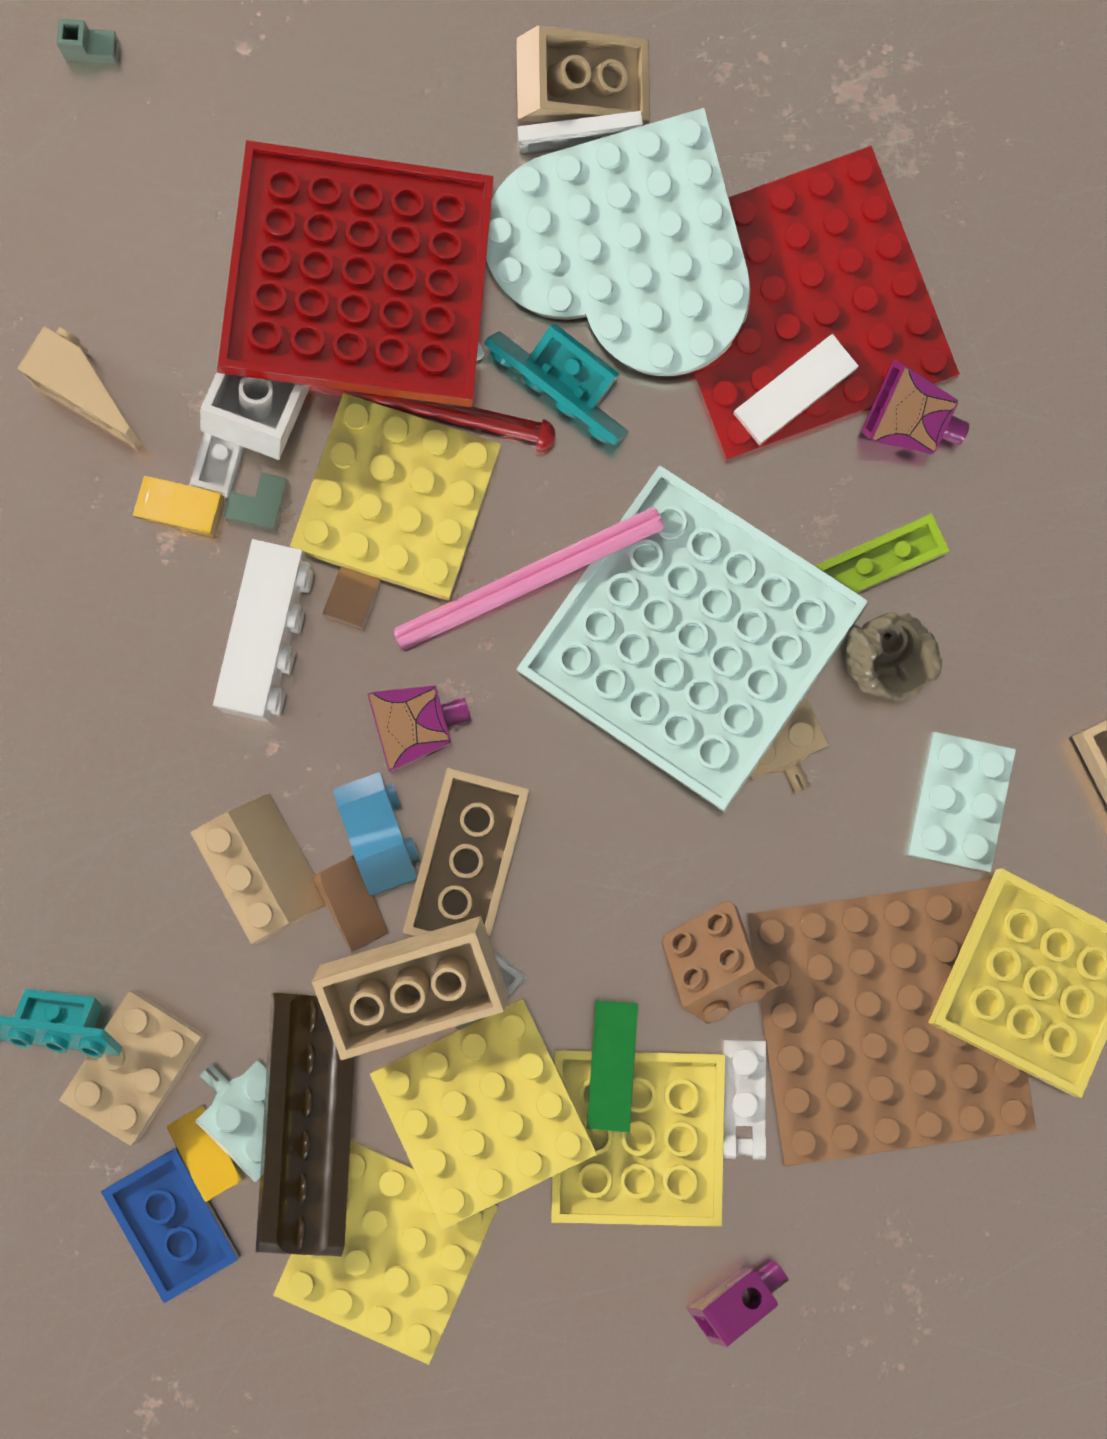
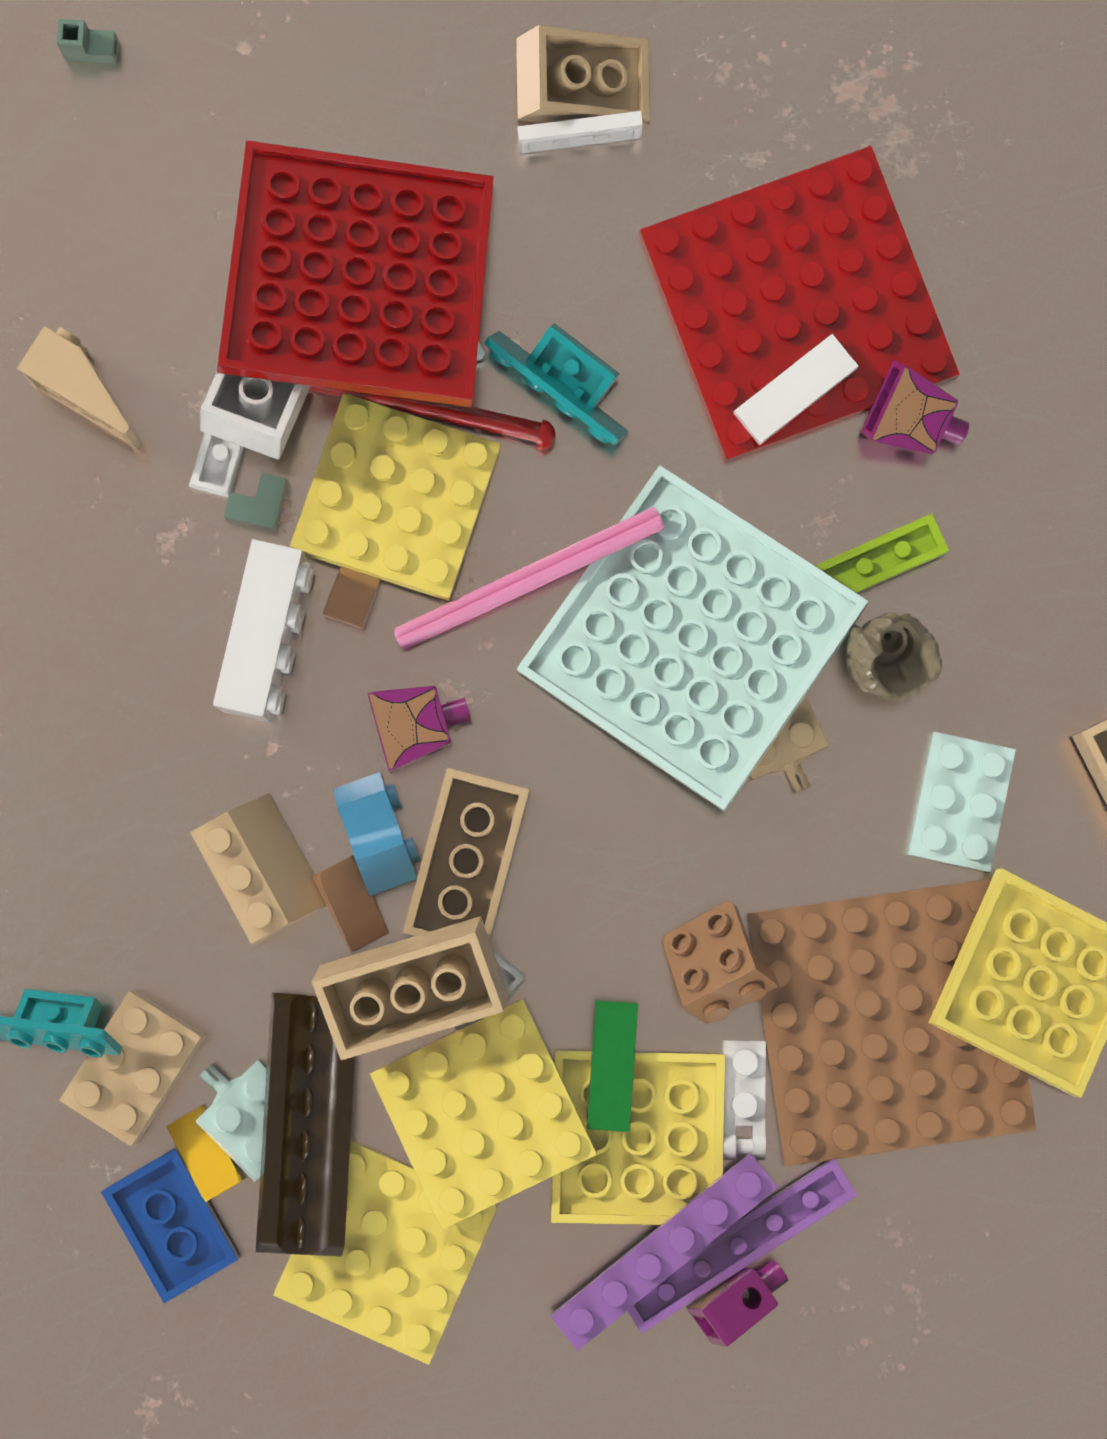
yellow slope [133,476,225,538] -> none
light aqua plate [486,108,751,376] -> none
none -> medium lavender plate [551,1153,778,1351]
none -> medium lavender plate [628,1158,858,1333]

